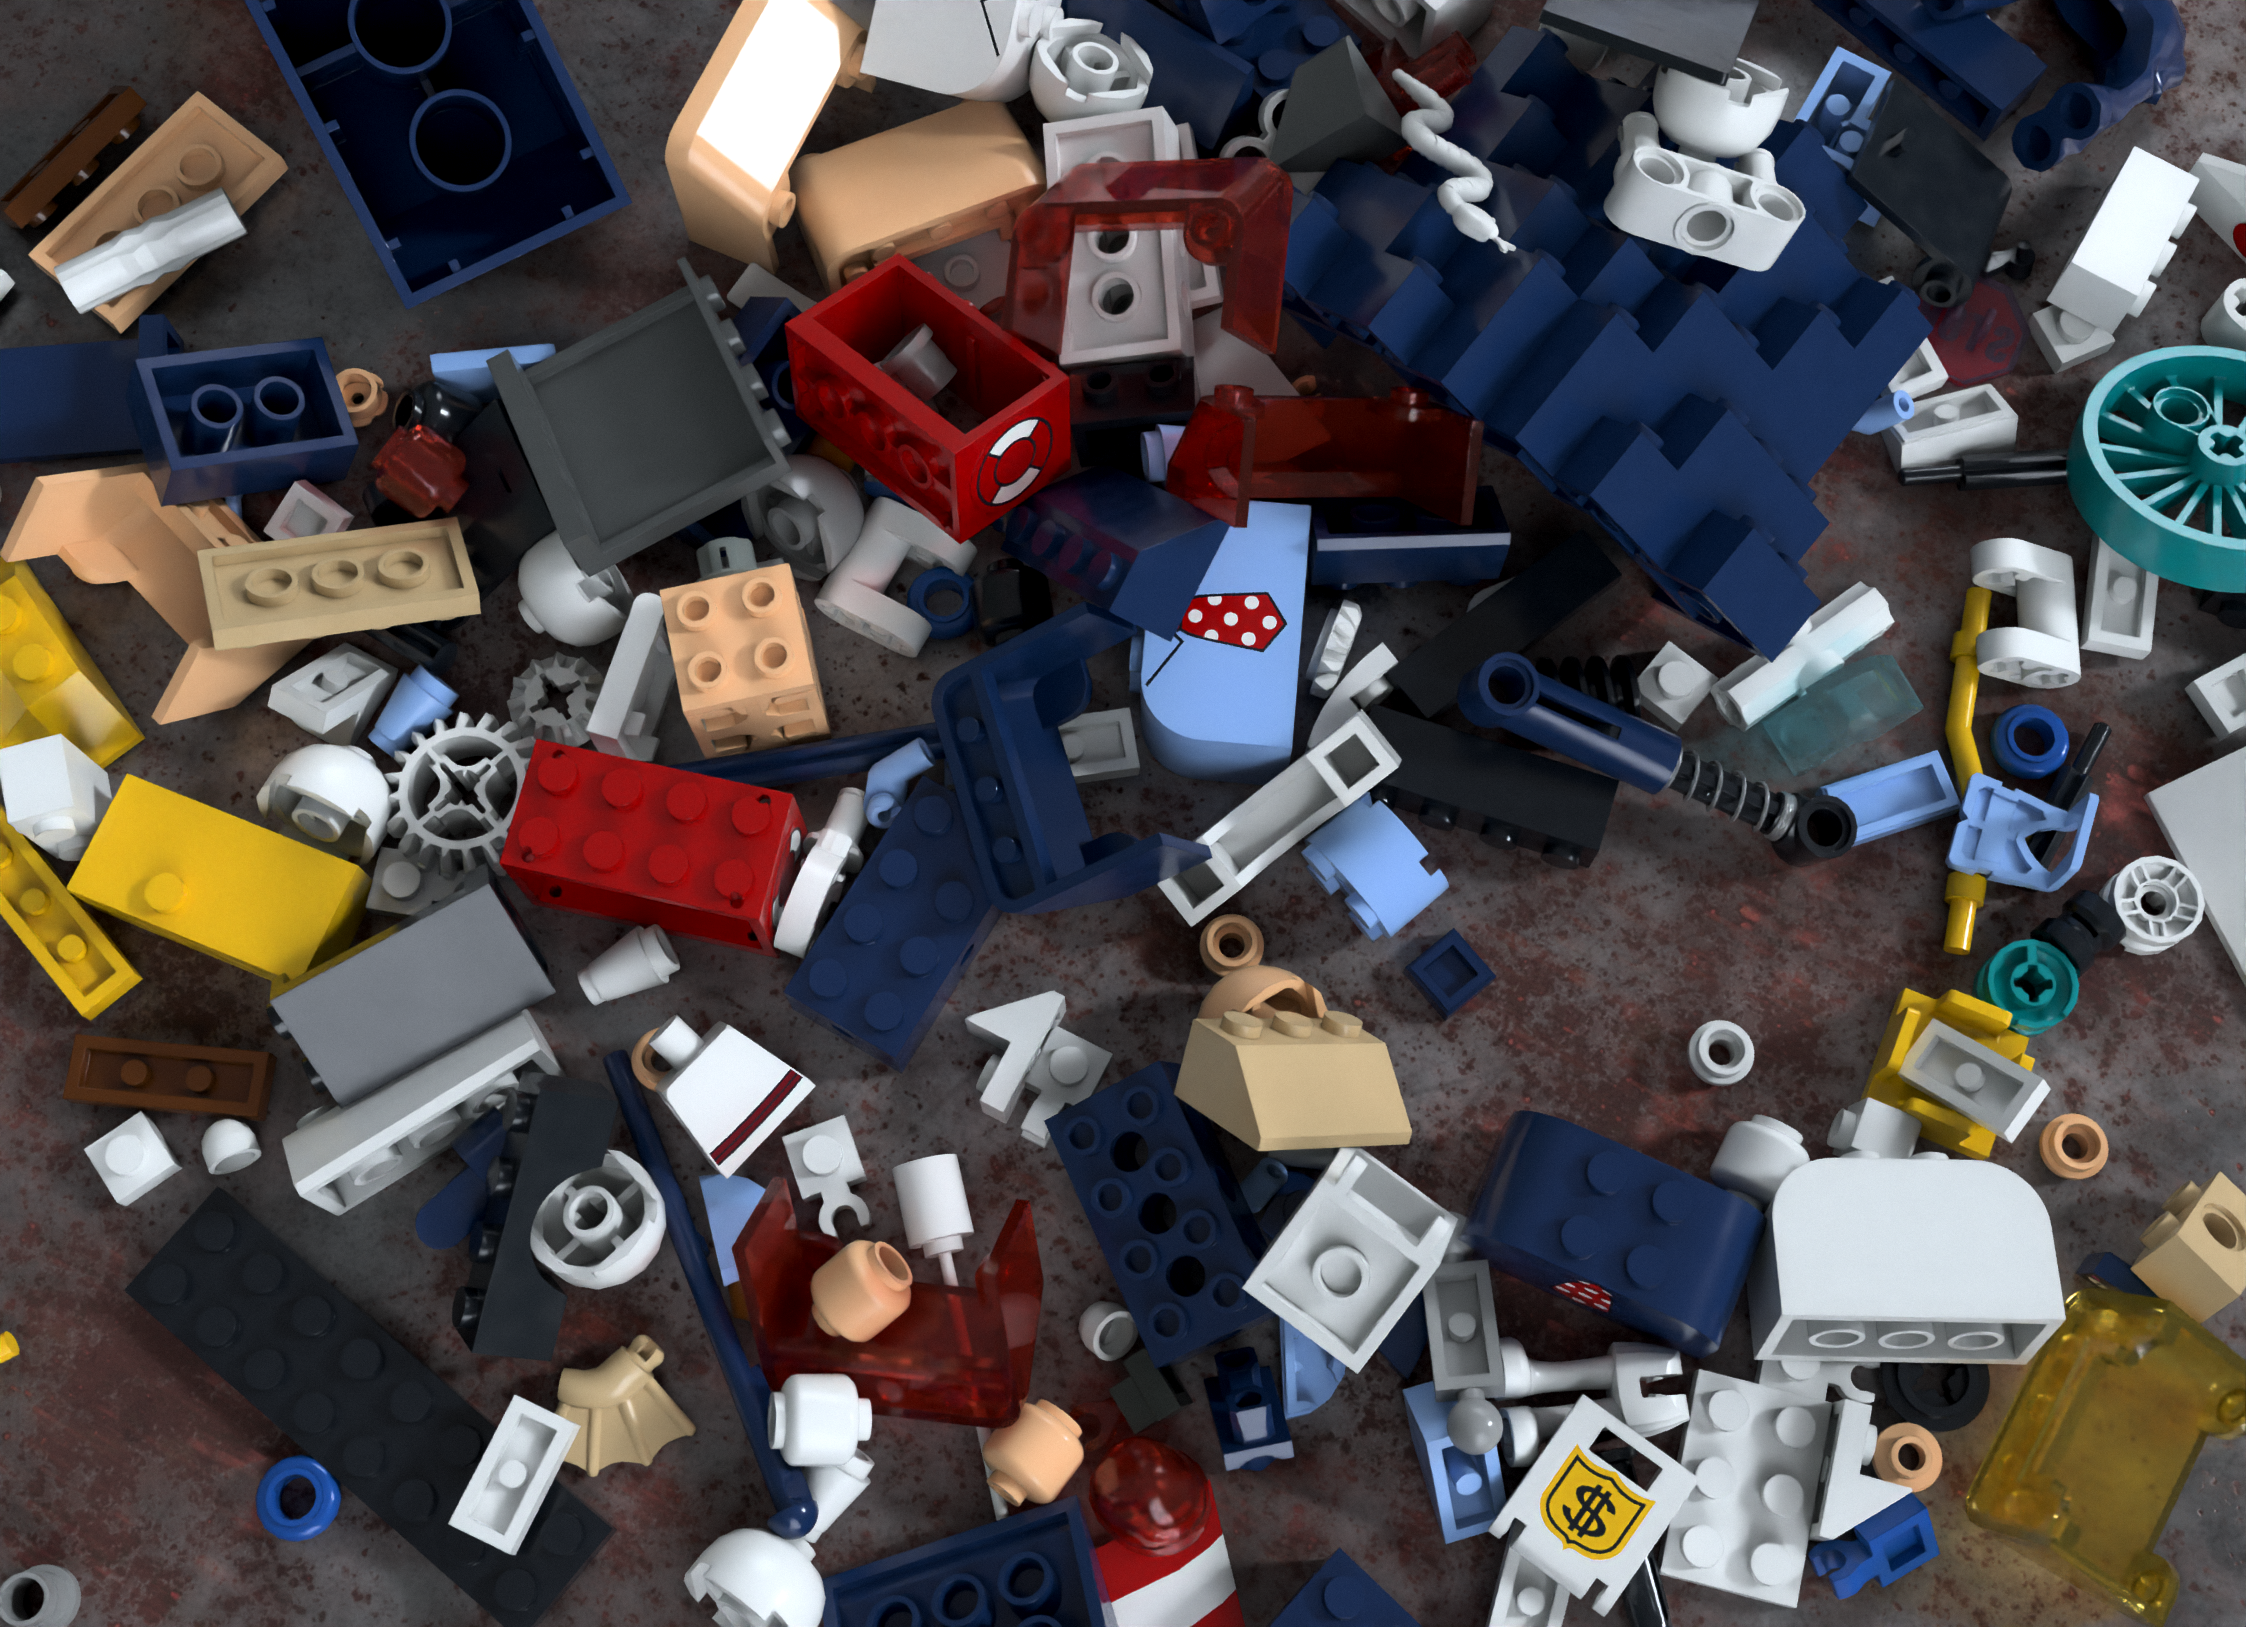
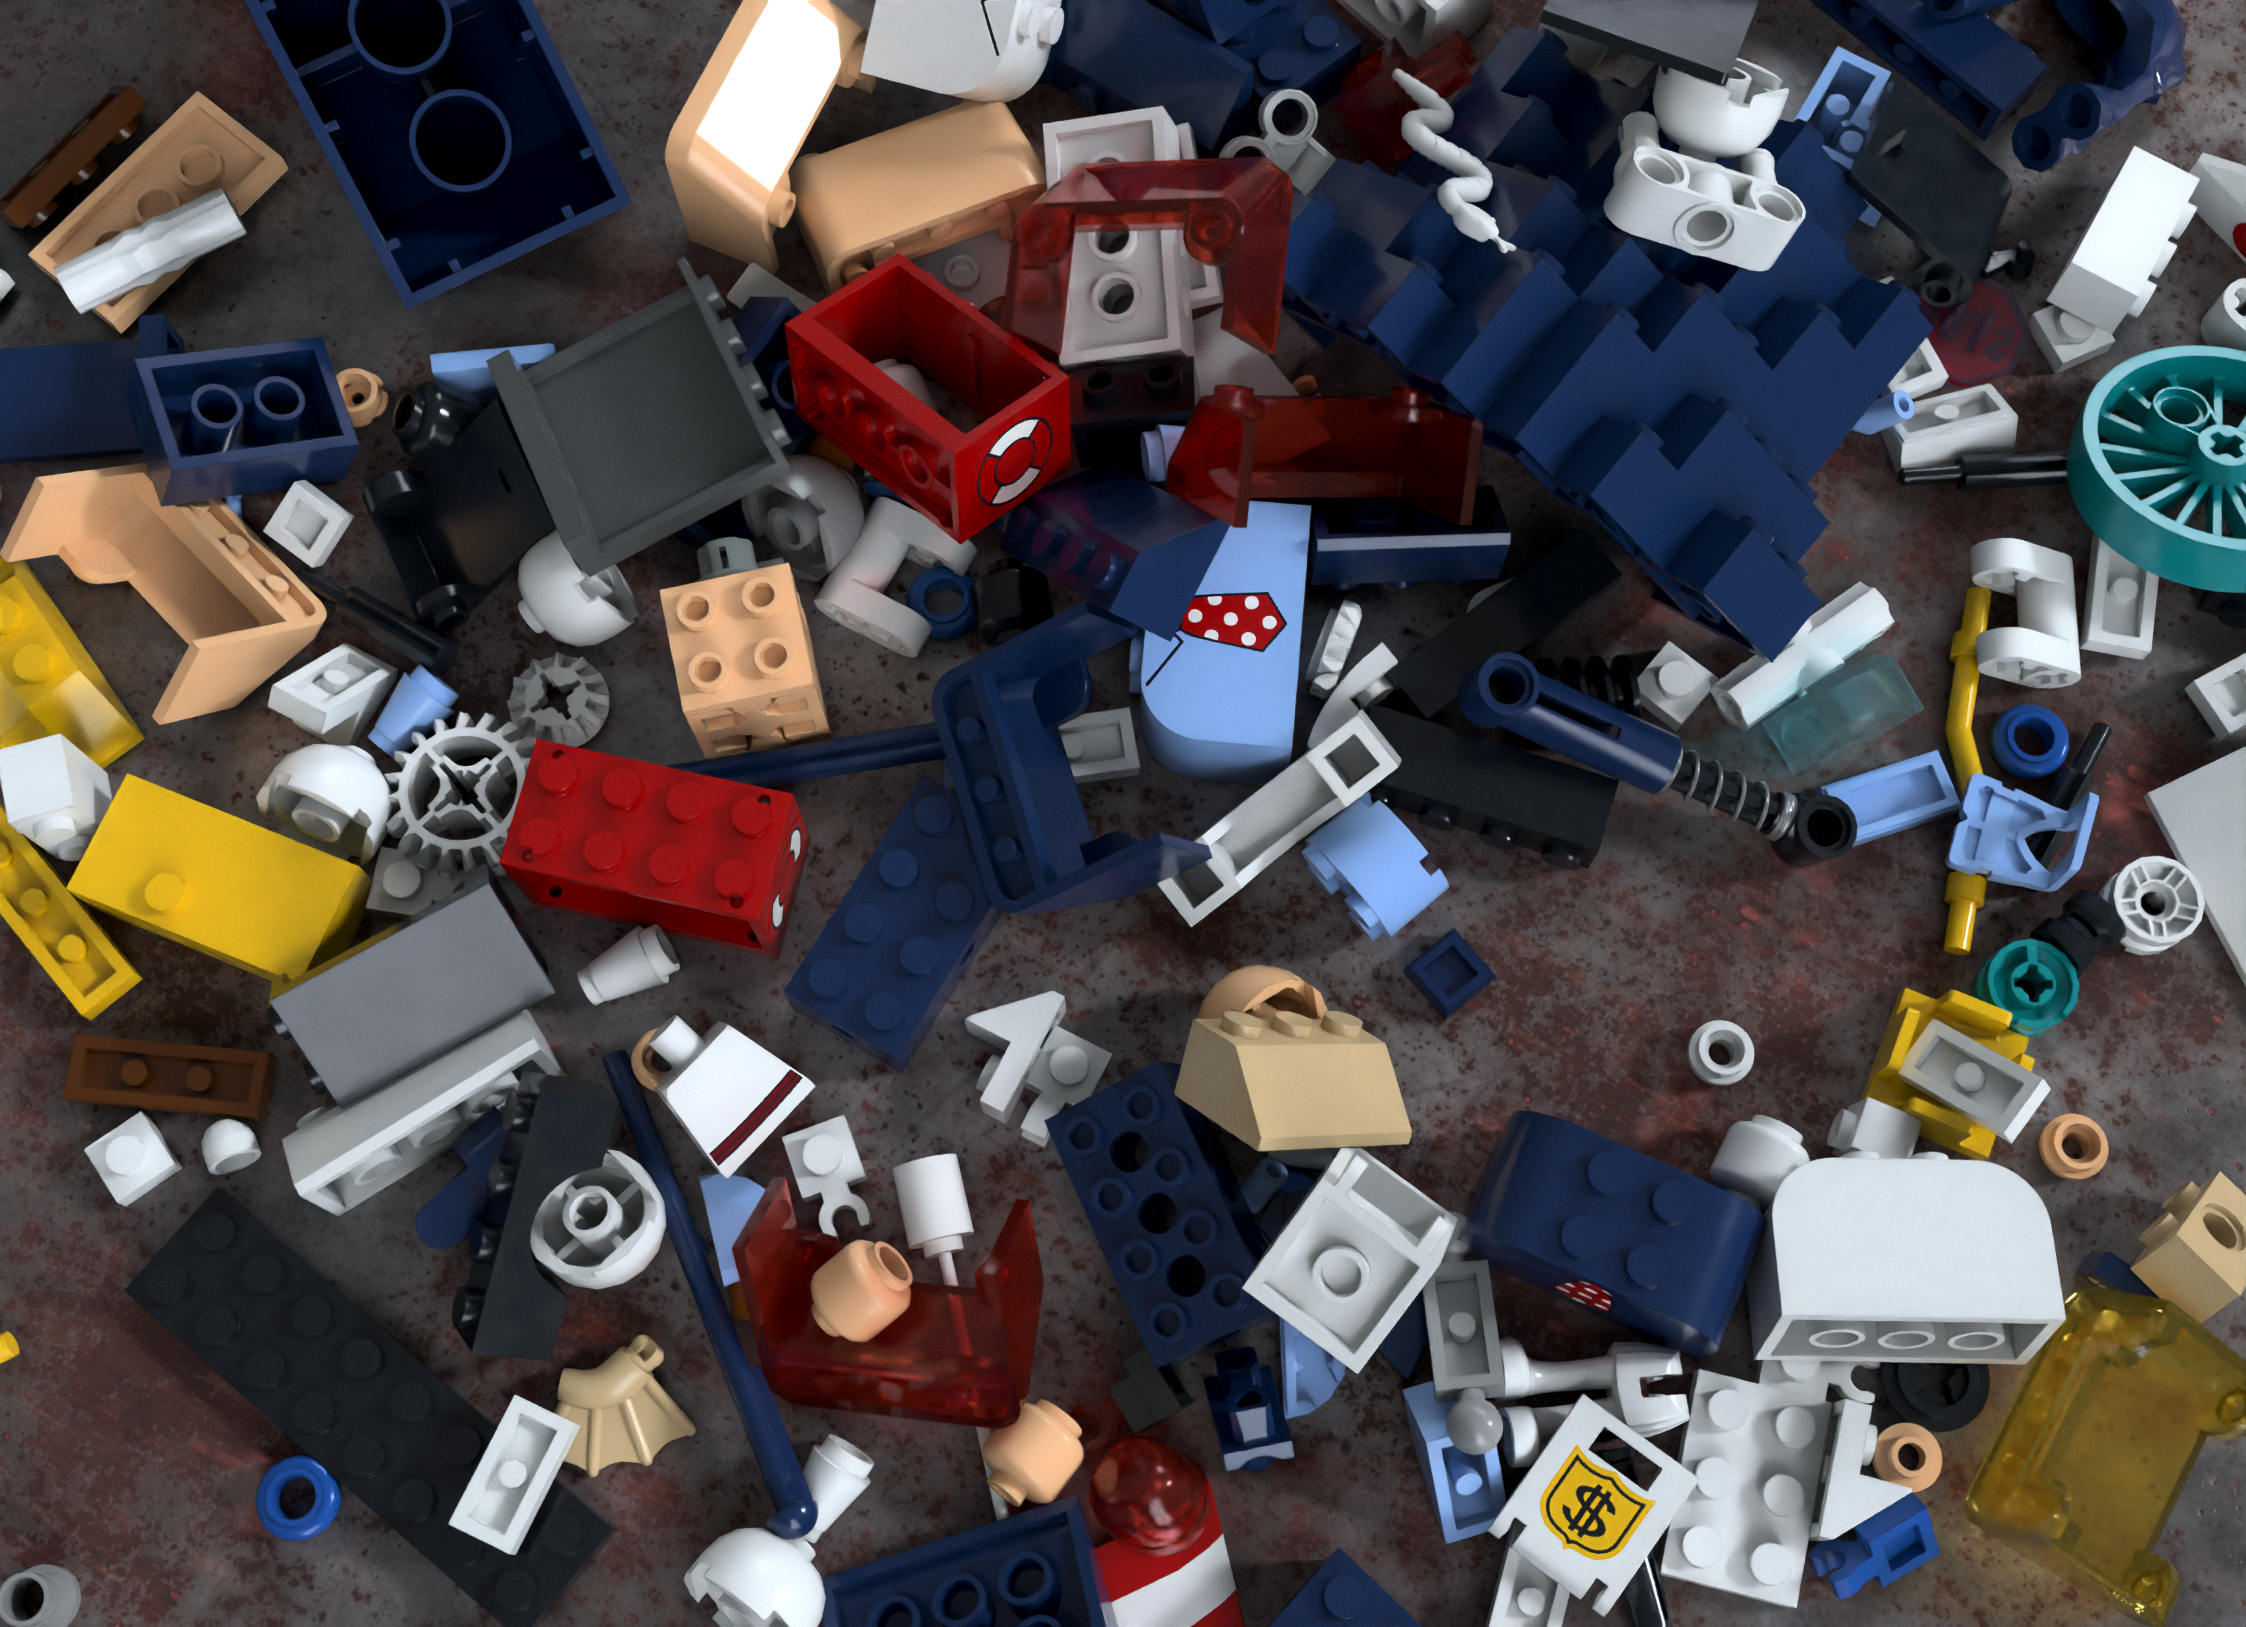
tan plate [197,517,481,651] -> none
clear red head [370,424,470,518] -> none
white container [586,593,676,762] -> none
white head [767,1374,872,1467] -> none
white pin [774,787,869,959] -> none
light blue arm [863,737,936,829] -> none
light grey piece [880,323,958,402] -> none
white cylinder [1028,18,1153,123] -> none
white hinge [1078,1301,1138,1361] -> none
light nougat plate [1199,914,1264,977] -> none
dark grey slope [1265,35,1409,173] -> none

